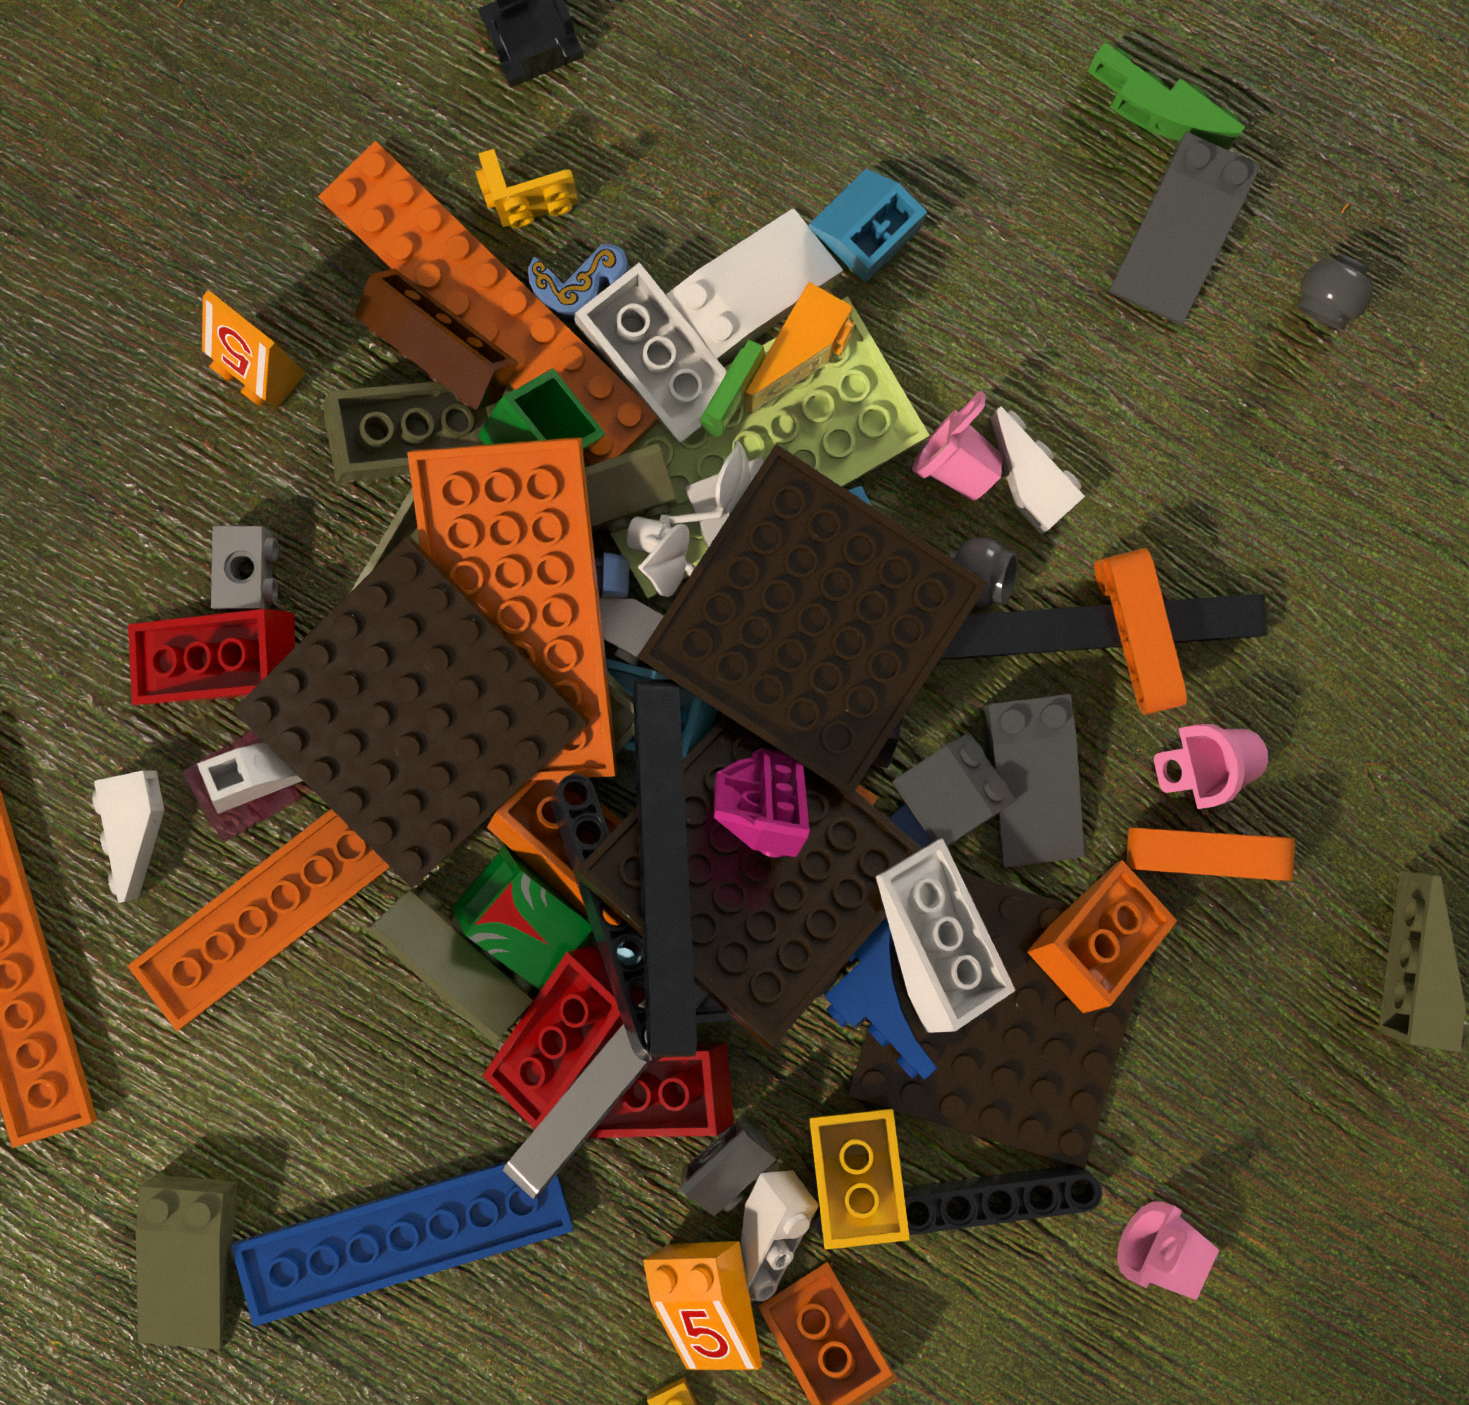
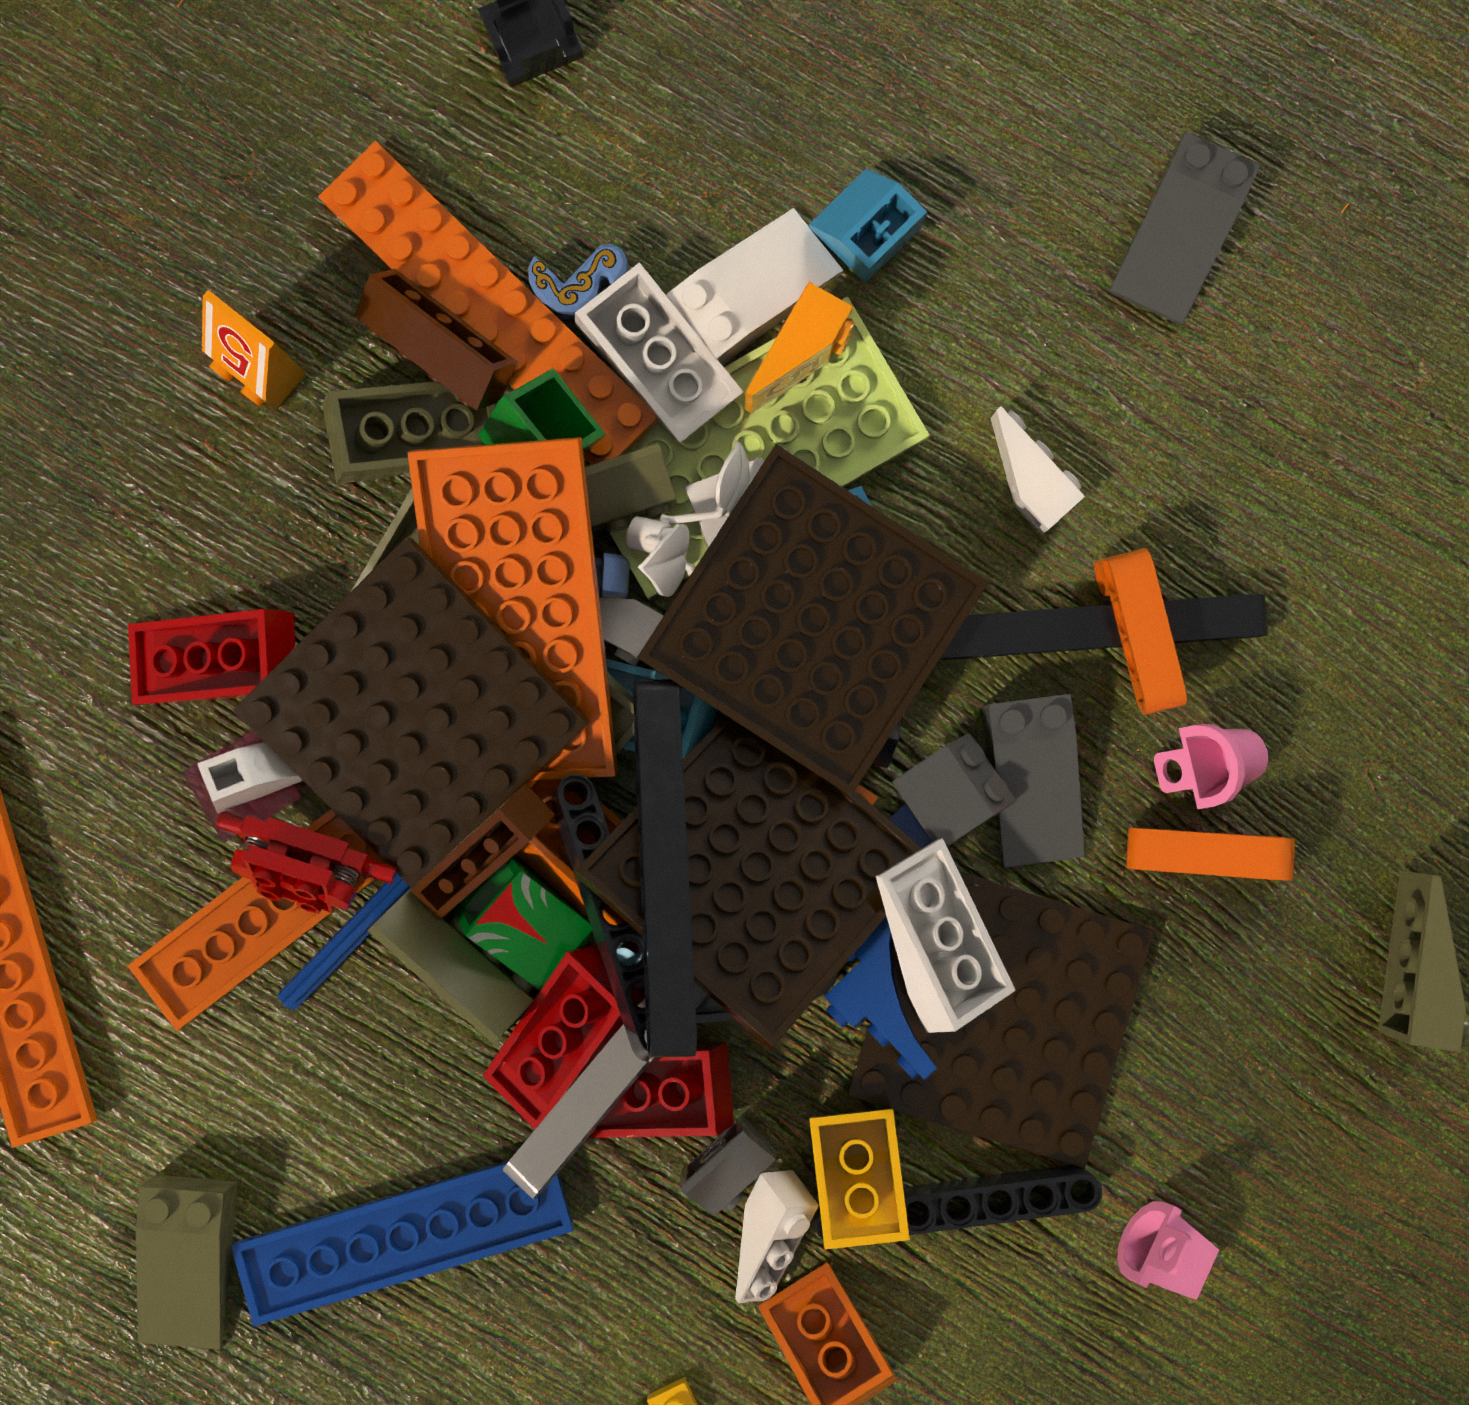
white slope [92,771,165,903] -> none
light grey brick [211,526,279,612] -> none
yellow bracket [475,149,579,228] -> none
light orange slope [643,1241,762,1370] -> none
bright green slope [699,339,766,437] -> none
dark pink wedge [714,748,810,857] -> none
bright pink container [912,391,1003,501] -> none
dark grey piece [949,537,1018,607] -> none
orange slope [1027,860,1177,1013] -> none
bright green slope [1087,42,1245,148] -> none
dark grey piece [1296,254,1374,331] -> none
none -> red piece [216,811,397,914]
none -> blue axle [278,874,412,1010]
none -> reddish brown brick [410,783,555,920]

